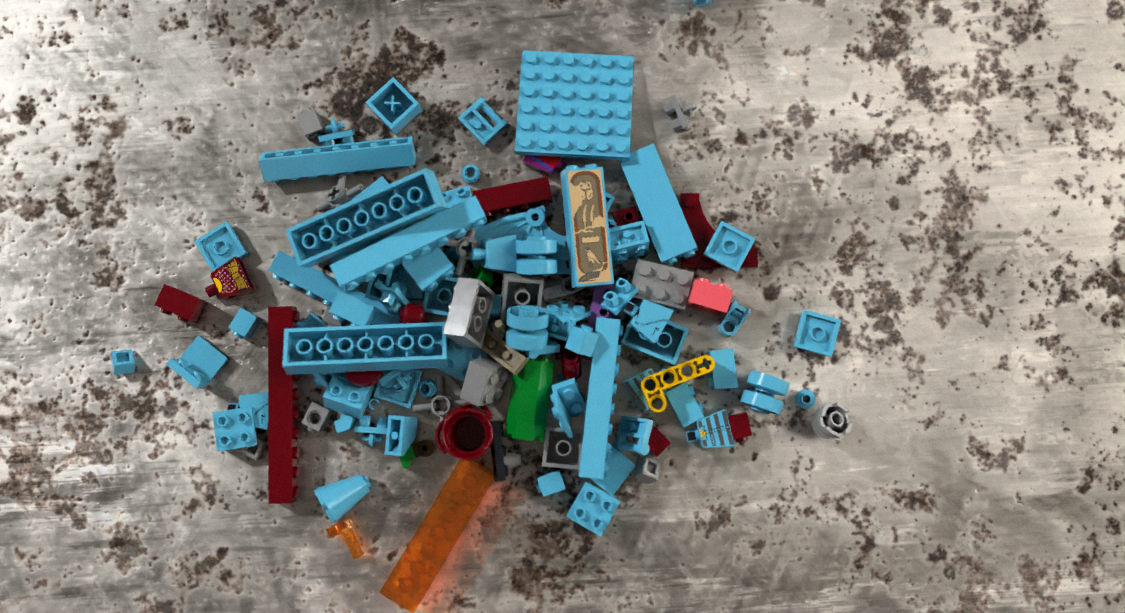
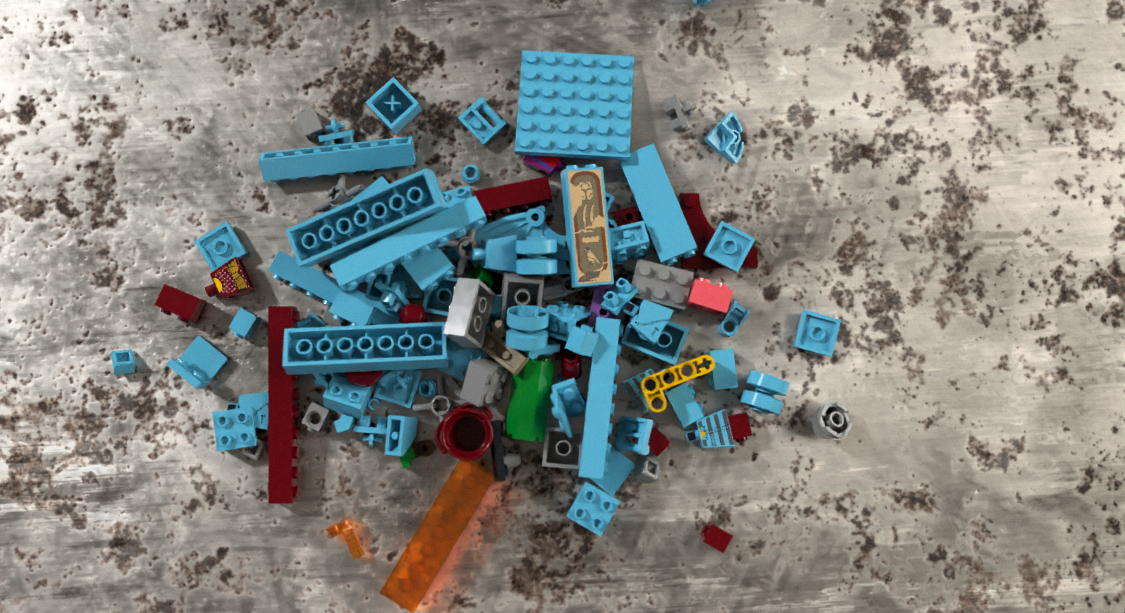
medium azure cone [314,474,371,524] -> none
medium azure brick [535,469,566,497] -> none
medium azure plate [796,389,816,409] -> none
none -> dark red brick [700,522,733,554]
none -> medium azure brick [704,111,744,164]

